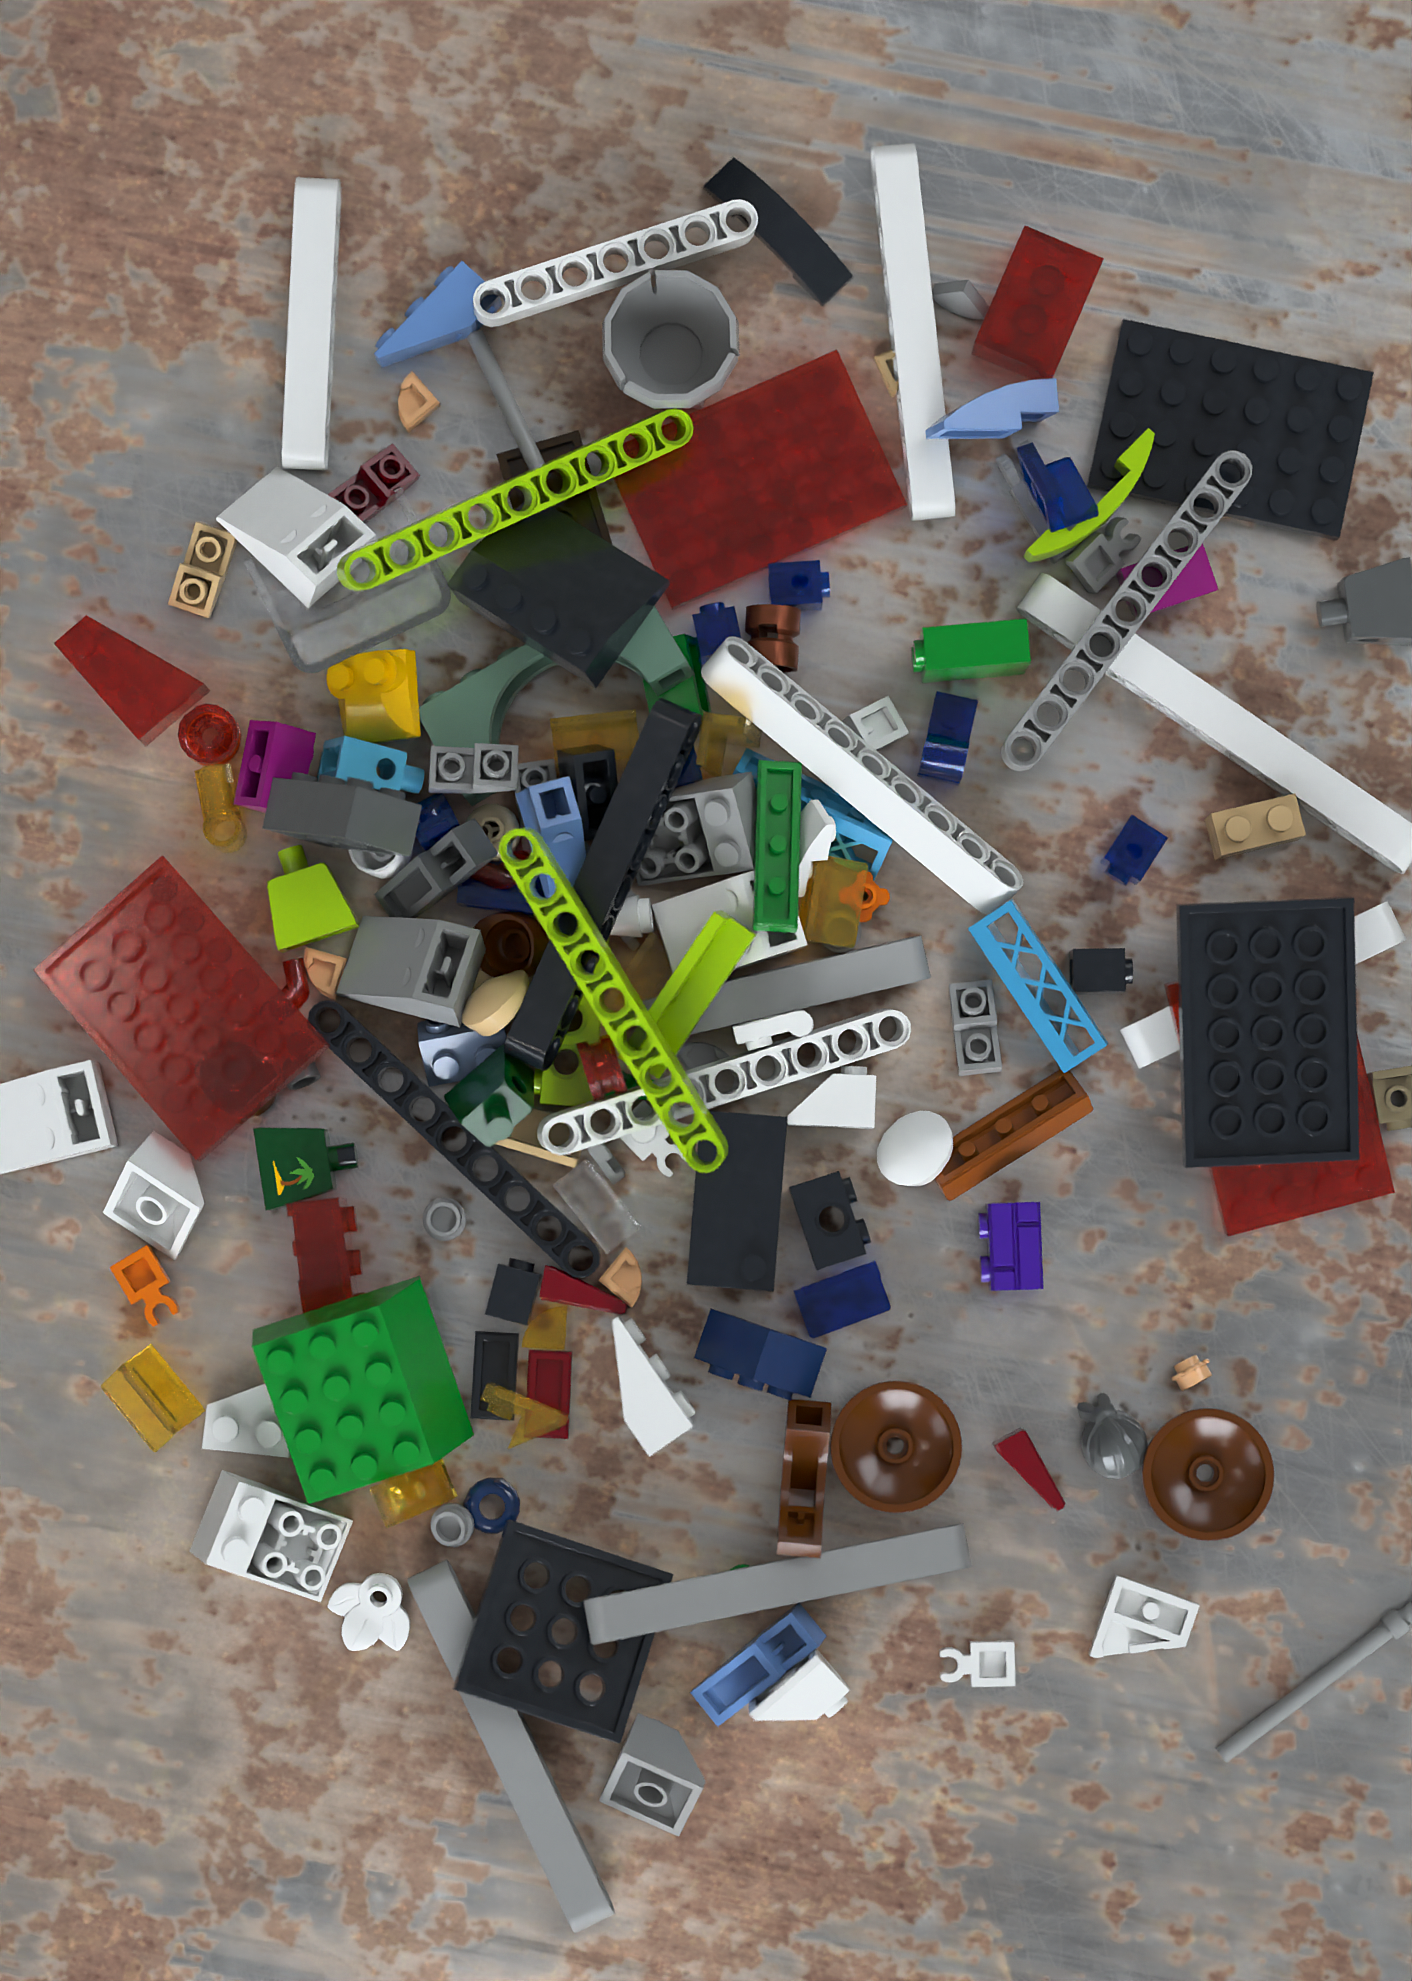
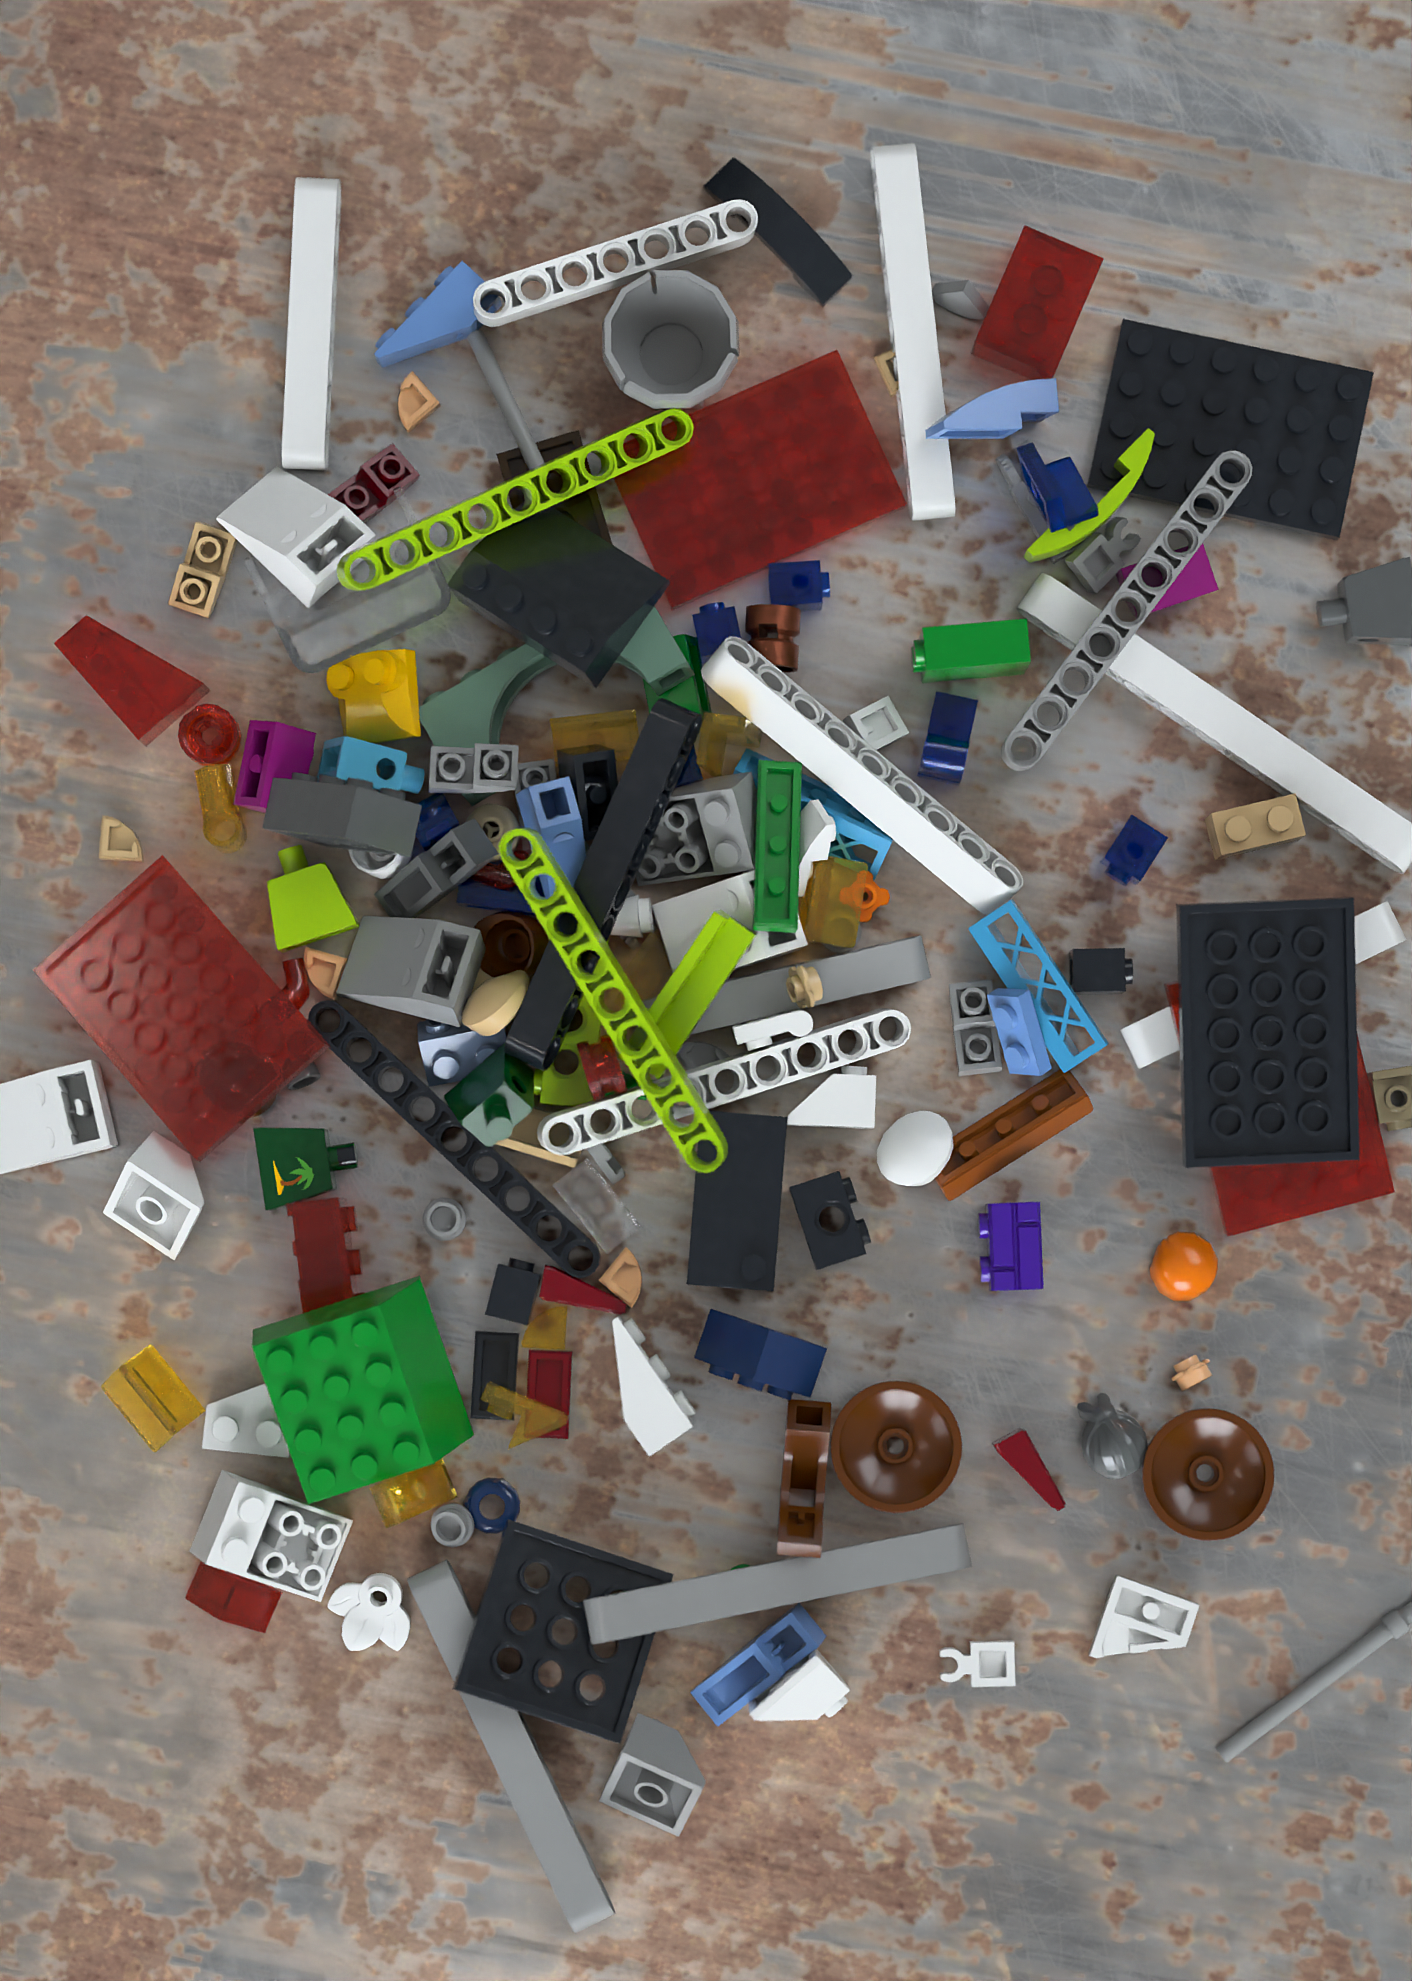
orange plate [110,1245,180,1327] -> none
white plate [620,1100,685,1177] -> none
clear blue panel [793,1260,891,1338] -> none
none -> tan tile [99,815,144,862]
none -> clear red slope [185,1561,283,1633]
none -> tan plate [786,965,823,1009]
none -> medium blue plate [987,988,1052,1076]
none -> orange hair [1150,1231,1218,1301]

